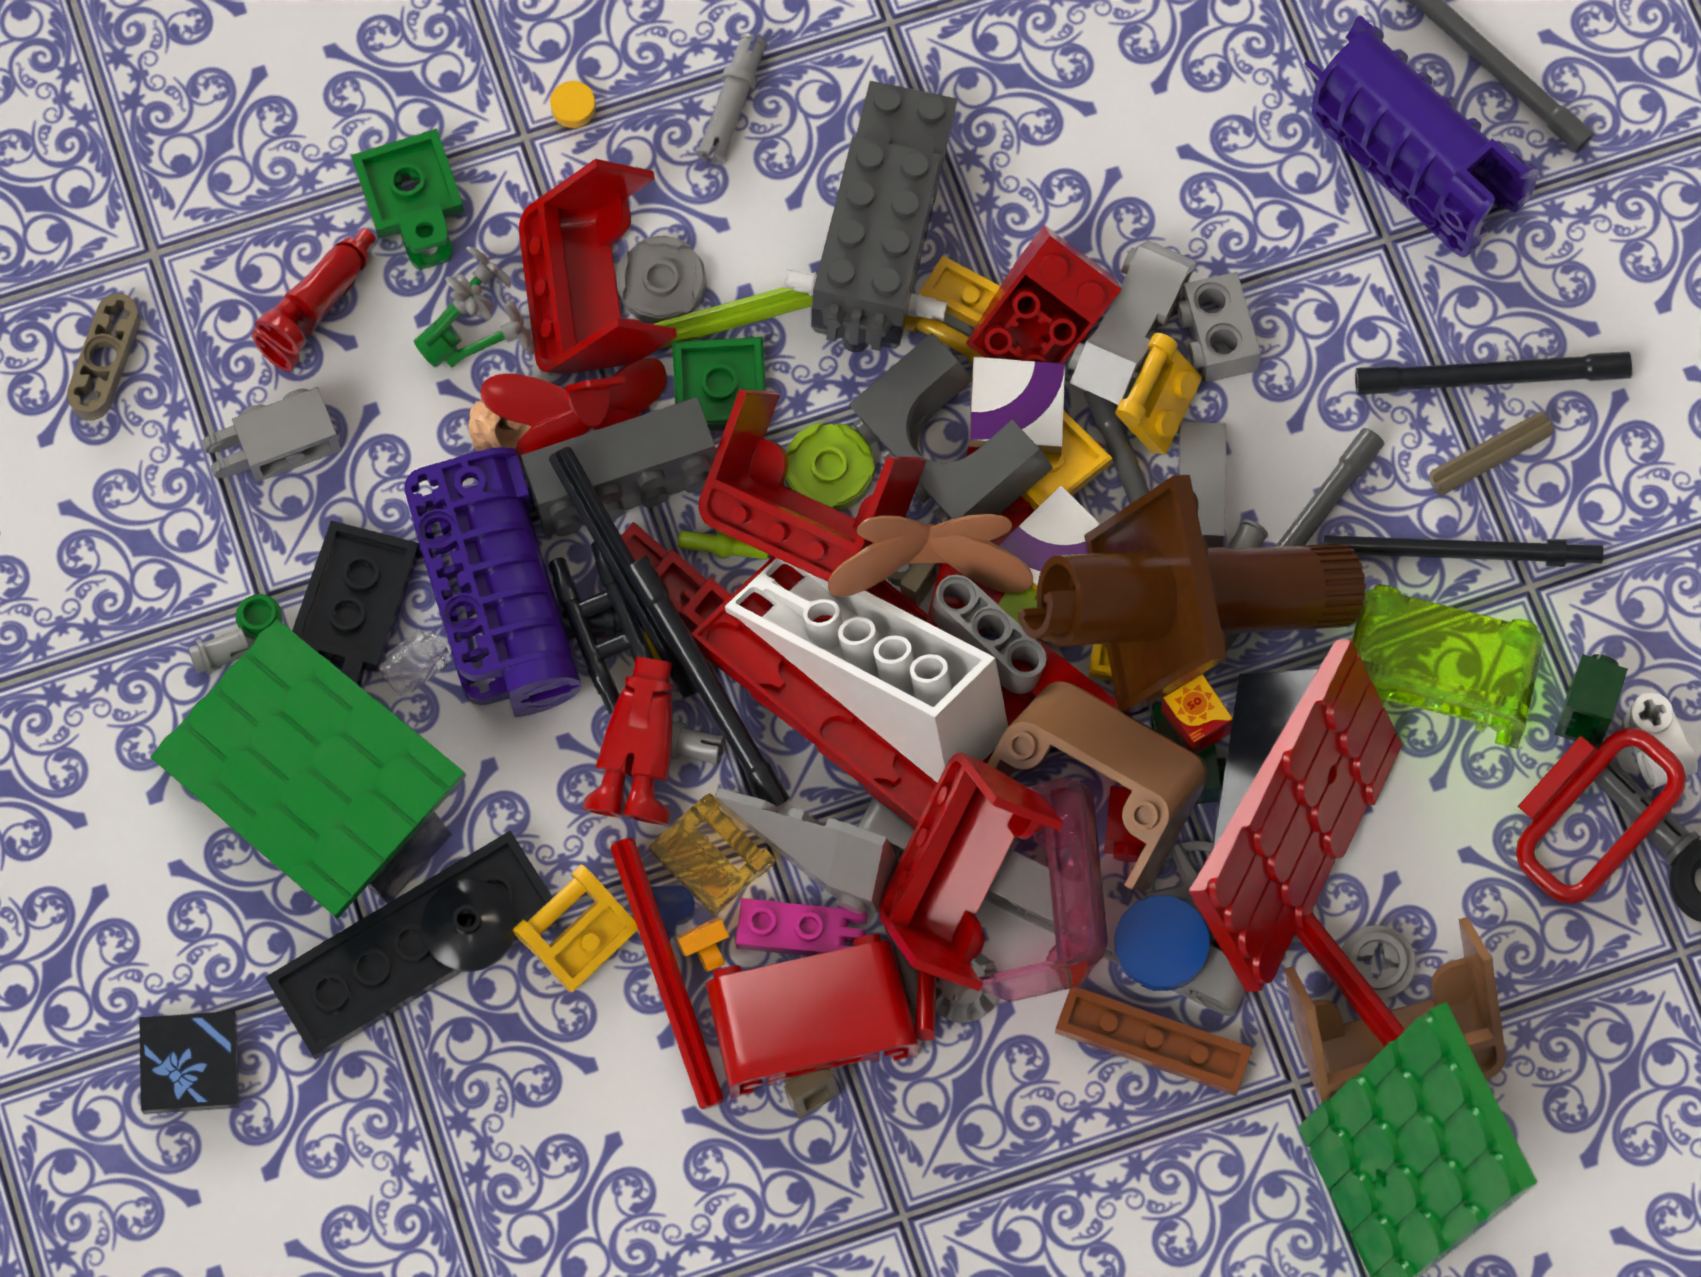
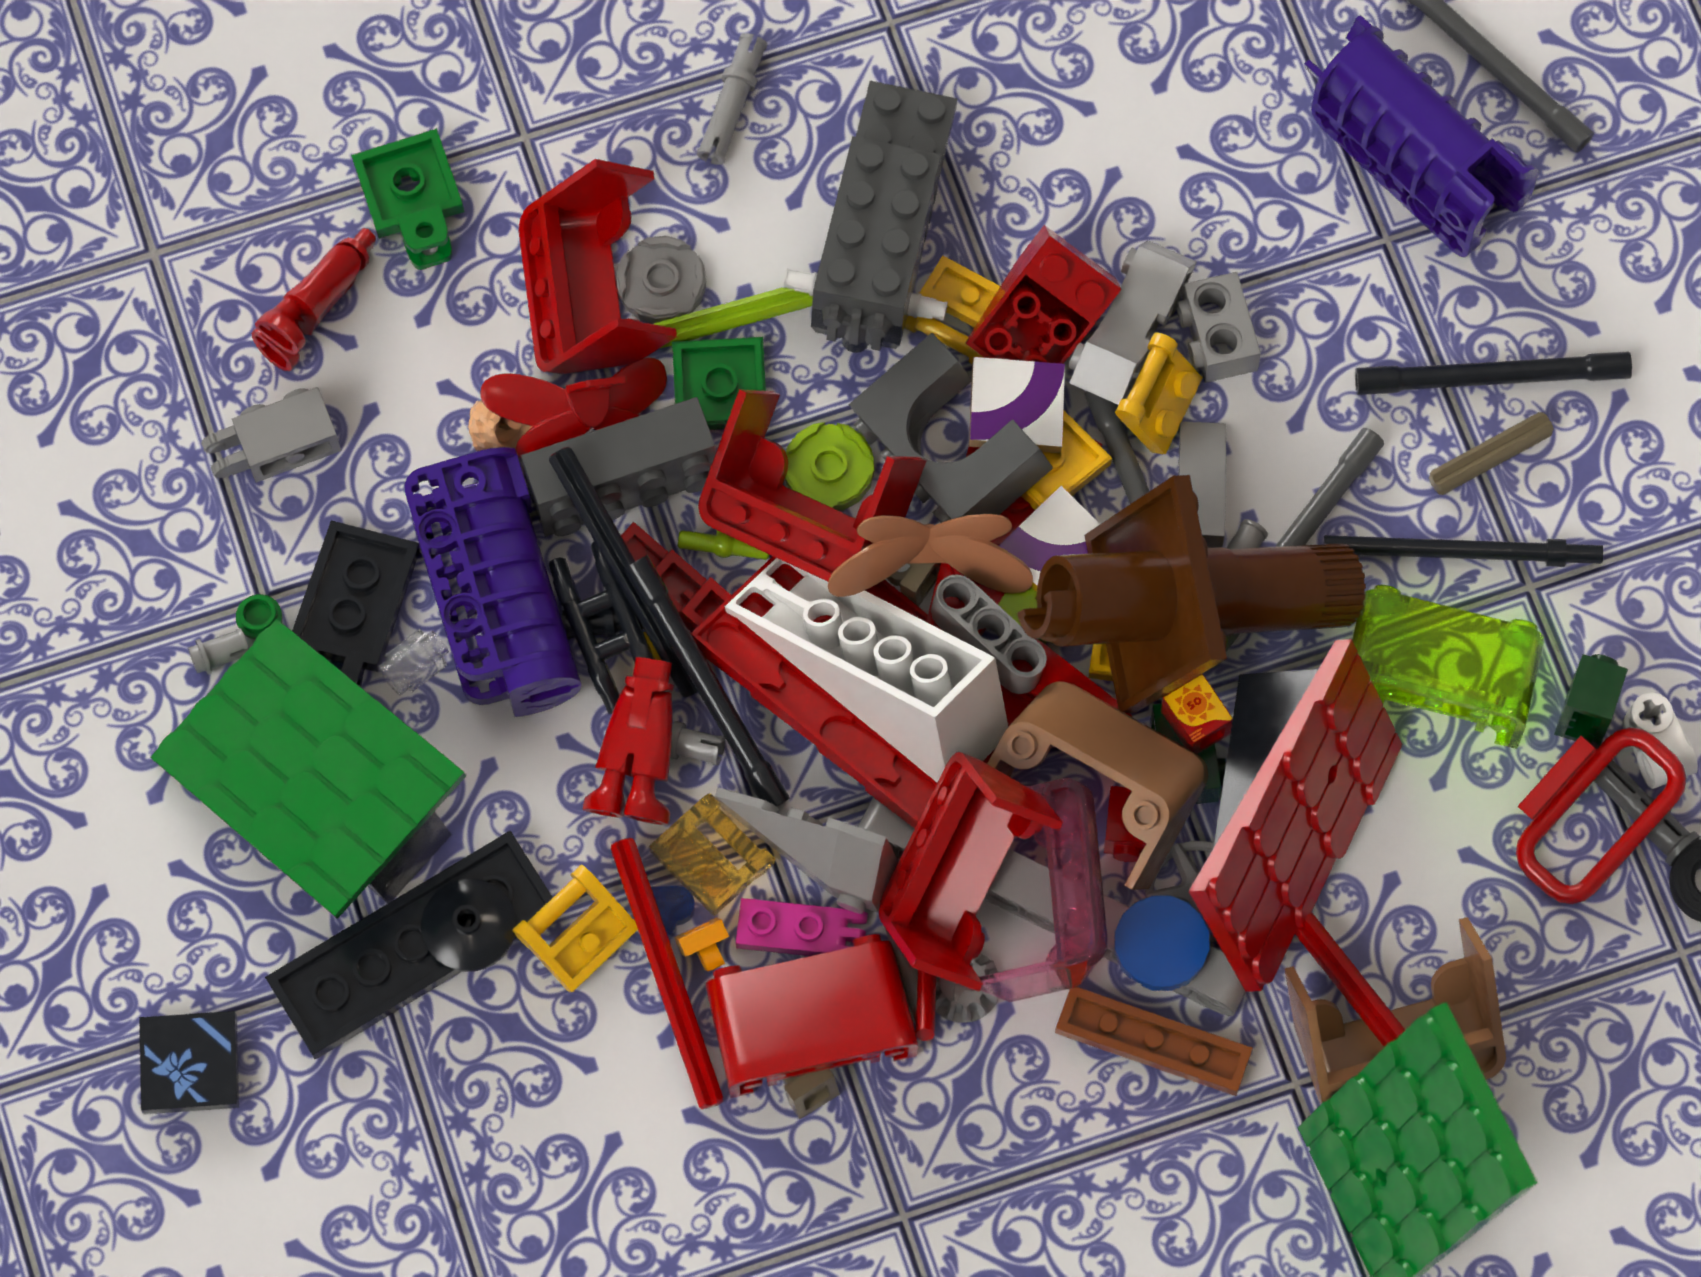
dark tan beam [67,293,141,421] -> none
plant [413,246,534,368] -> none
yellow tile [550,81,596,128] -> none
light grey gear [1342,925,1416,1000] -> none

